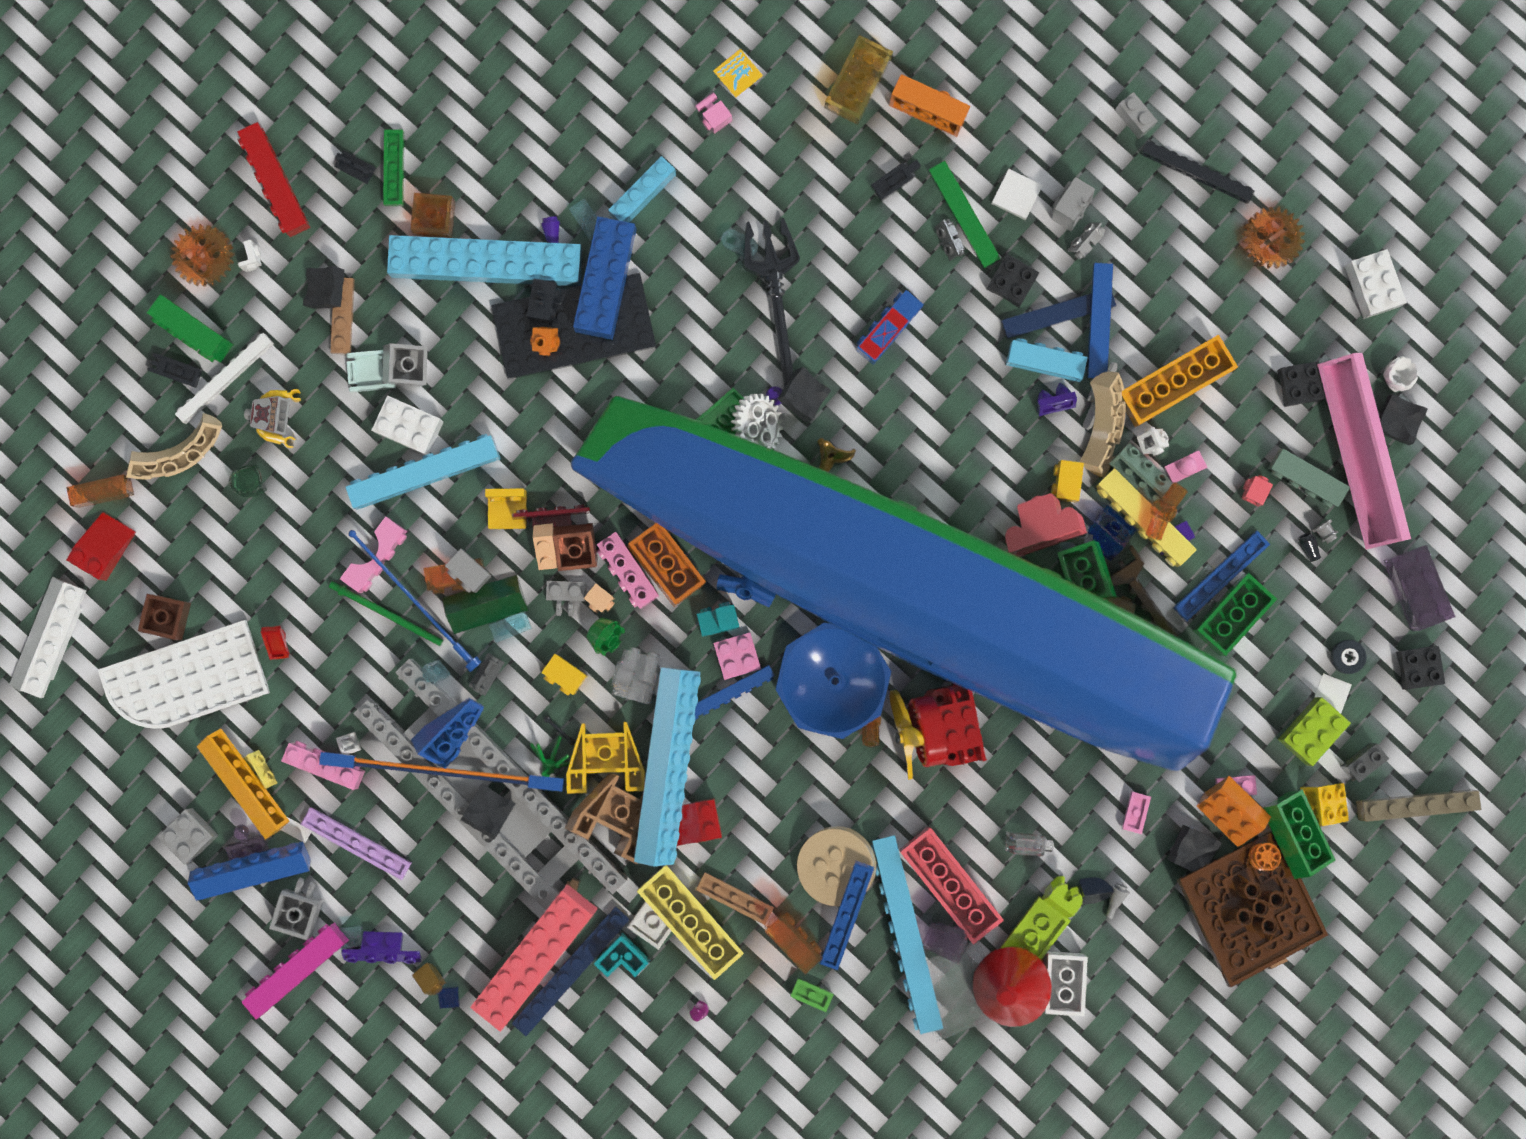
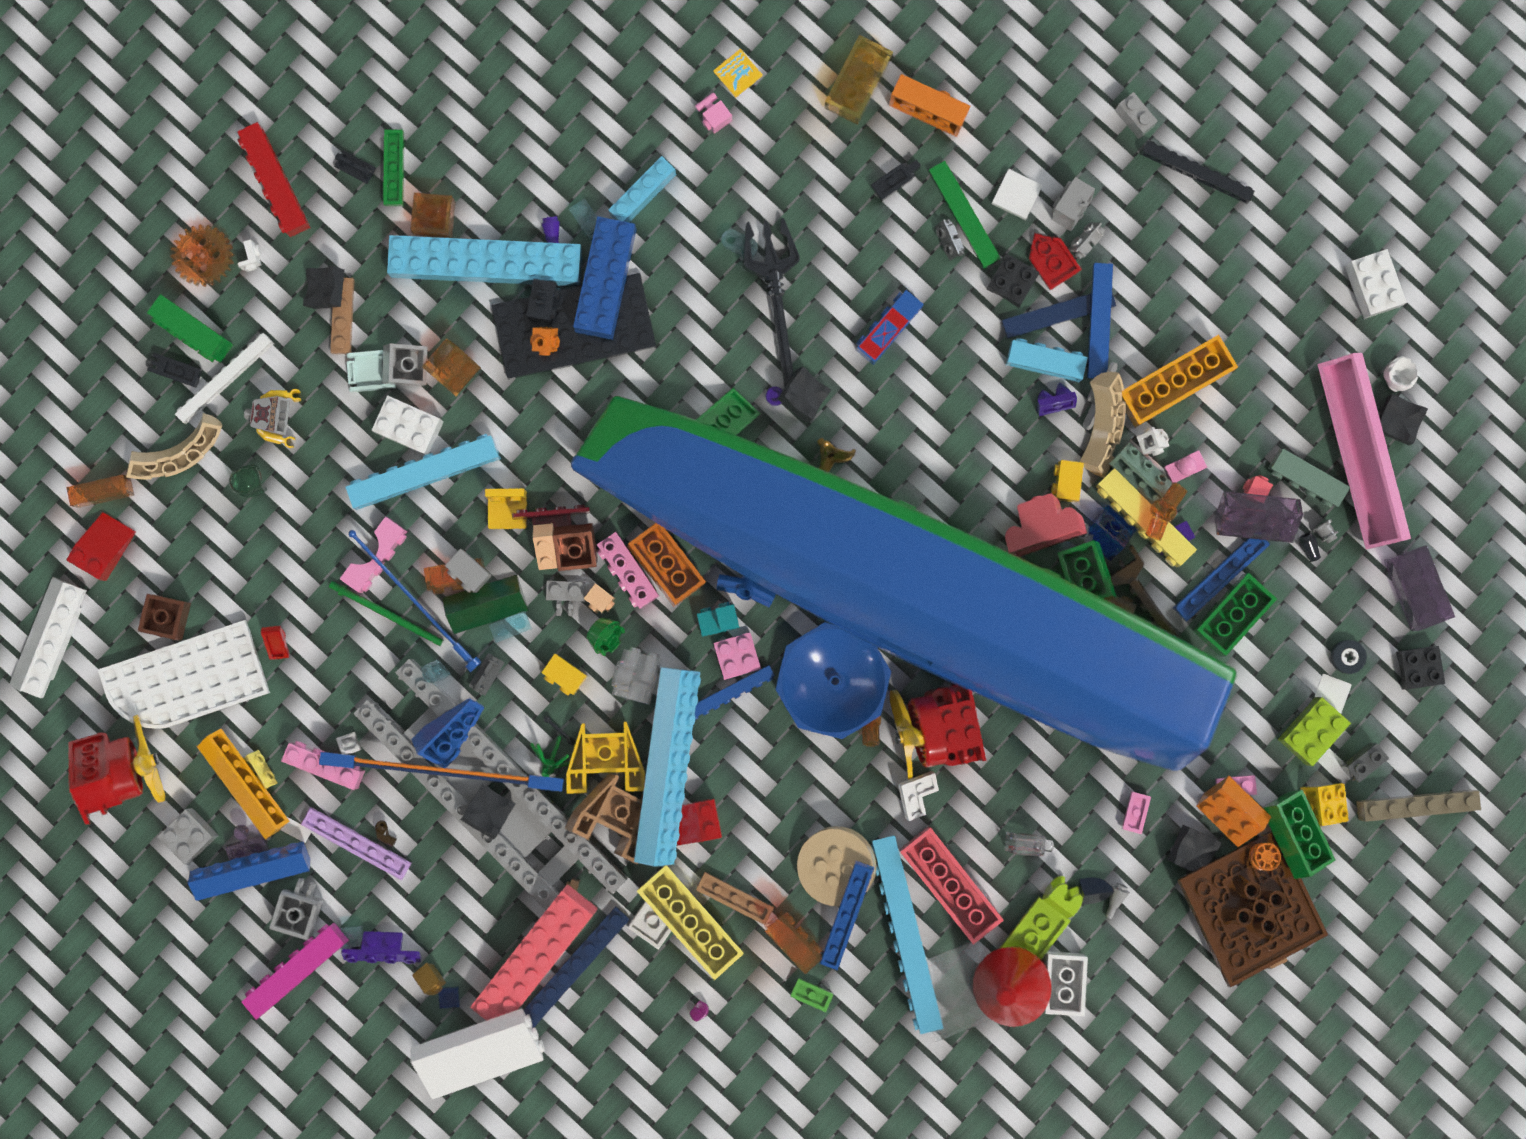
teal brick [594,933,650,978] -> none
white gear [731,394,784,450] -> none
clear purple brick [922,922,968,964] -> none
clear orange gear [1242,207,1305,269] -> none
black brick [1277,361,1326,407] -> none
none -> red brick [68,715,165,825]
none -> dark brown arm [375,820,397,848]
none -> white brick [410,1008,545,1099]
none -> clear orange brick [422,338,481,396]
none -> white plate [898,771,939,821]
none -> red tile [1029,233,1082,291]
none -> clear purple brick [1214,491,1303,543]

